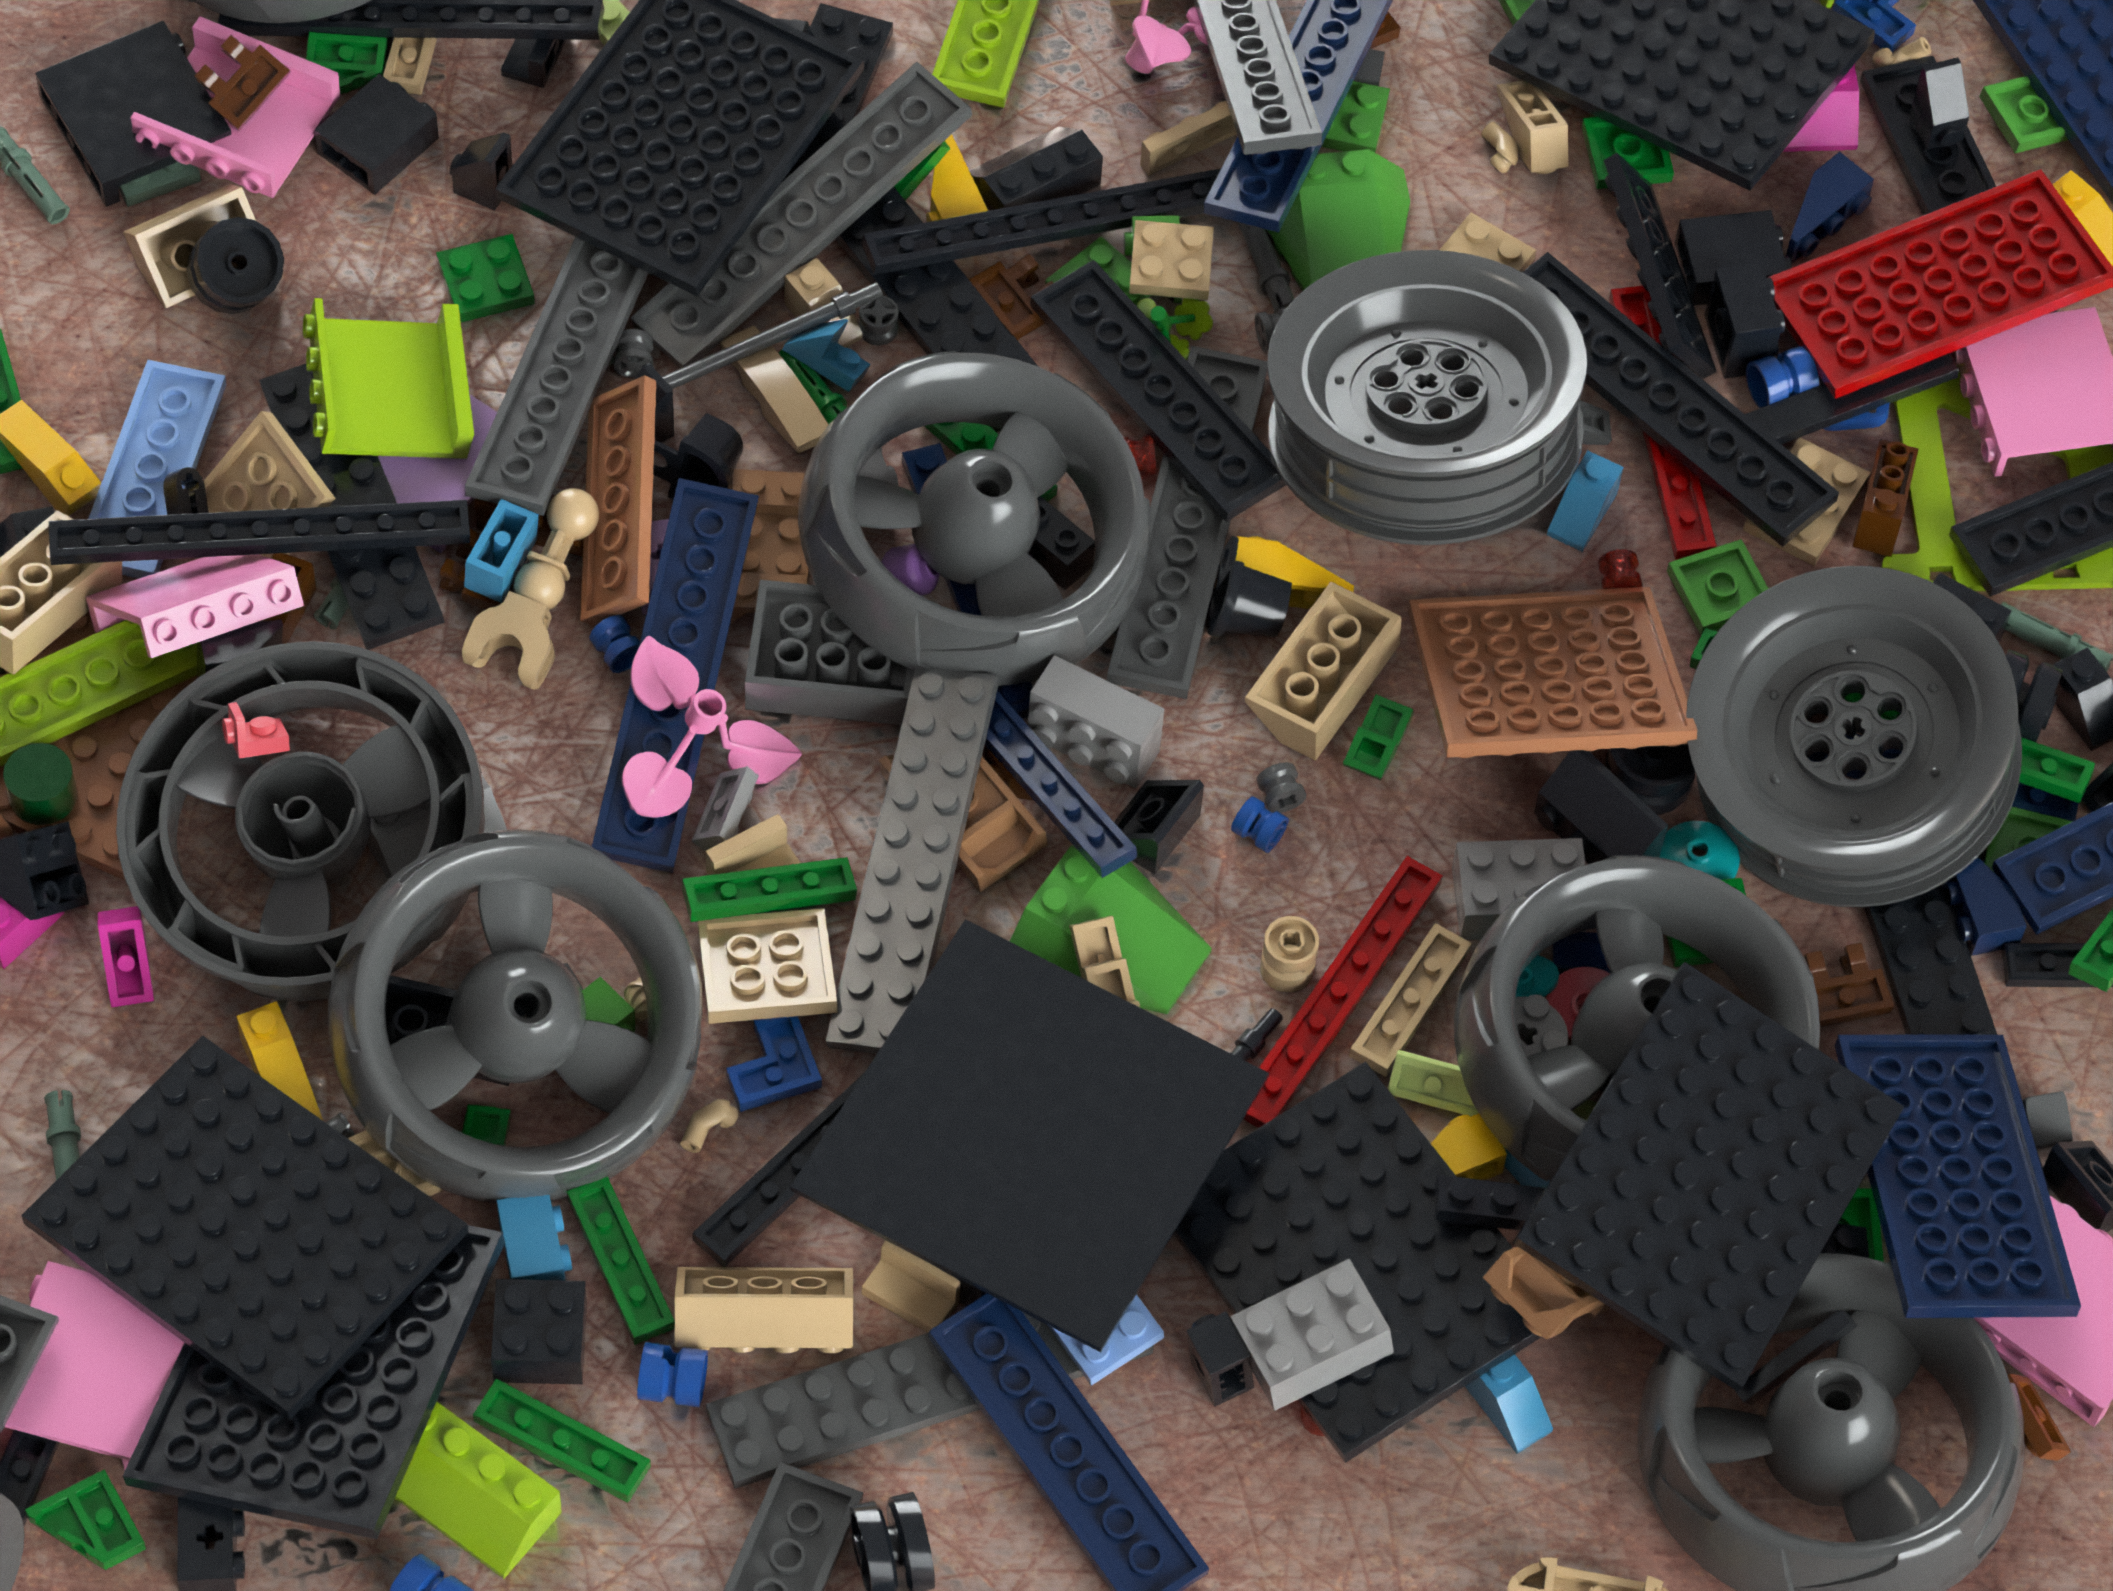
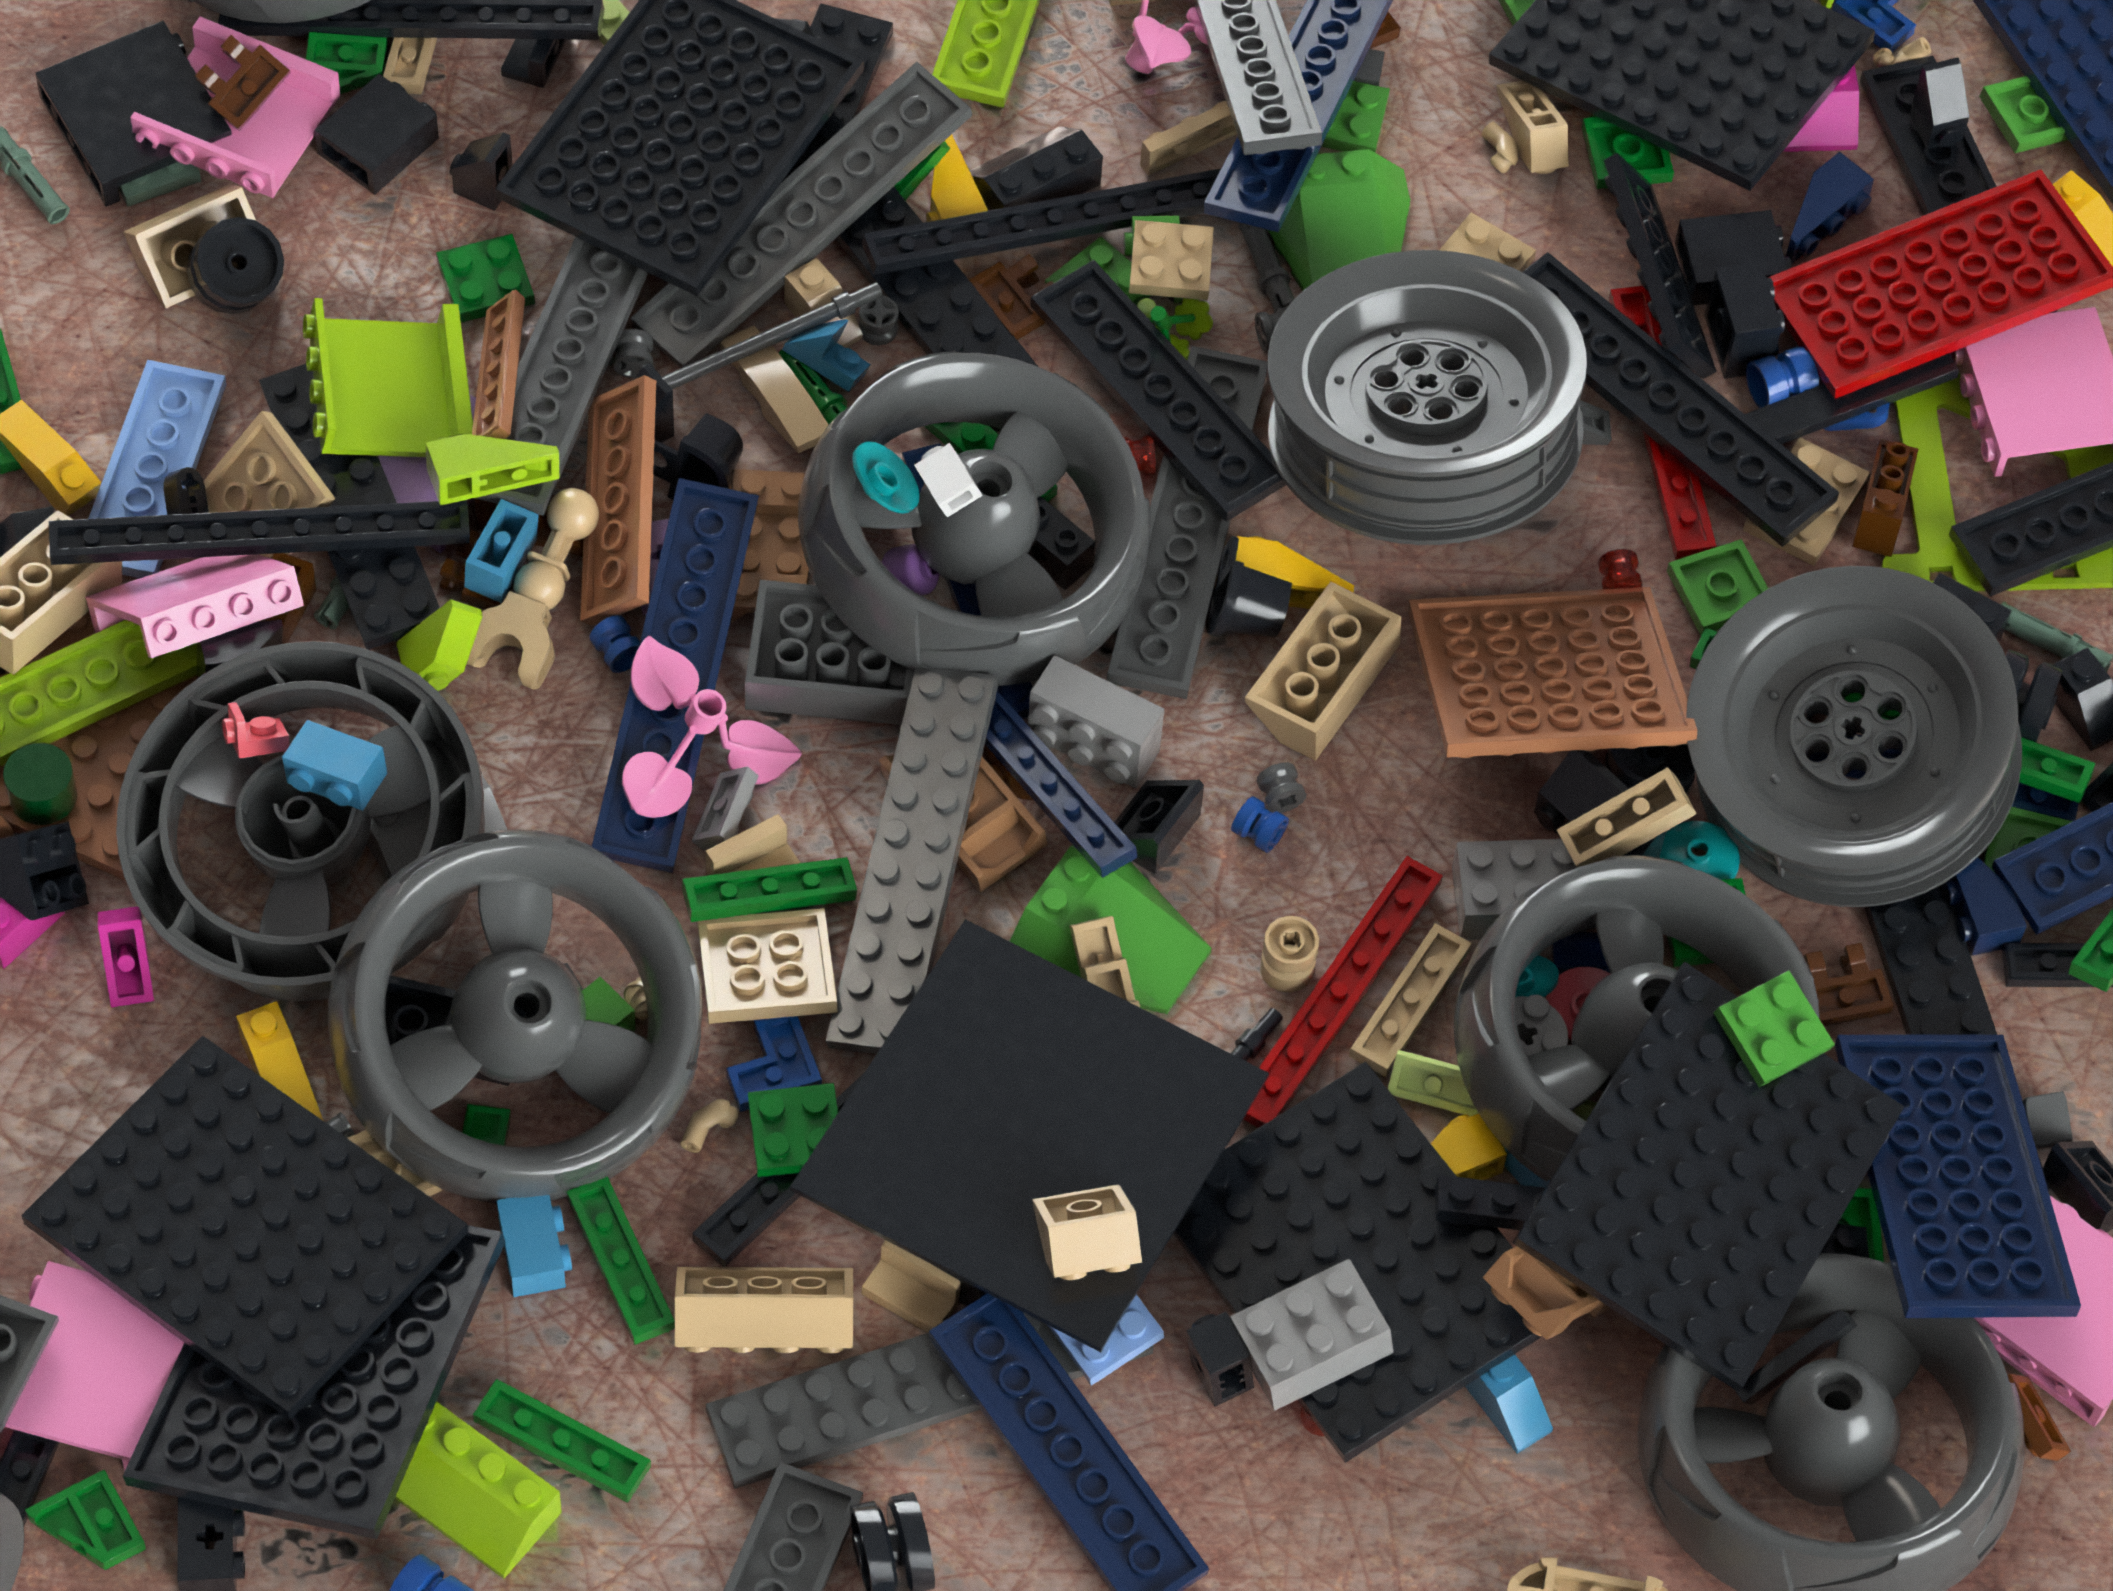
sand green pin [44,1090,81,1180] -> none
black brick [491,1279,587,1385] -> none
blue wheel [637,1342,708,1408] -> none
green slope [1343,694,1414,780] -> none
dark azure slope [1547,450,1624,552] -> none
none -> dark azure brick [282,720,387,811]
none -> lime slope [396,599,483,691]
none -> lime slope [426,434,559,506]
none -> nougat tile [472,290,525,439]
none -> green plate [748,1083,838,1177]
none -> teal dish [852,441,920,514]
none -> white brick [914,443,983,517]
none -> tan slope [1032,1184,1142,1280]
none -> tan brick [1557,767,1697,867]
none -> bright green plate [1713,970,1835,1088]

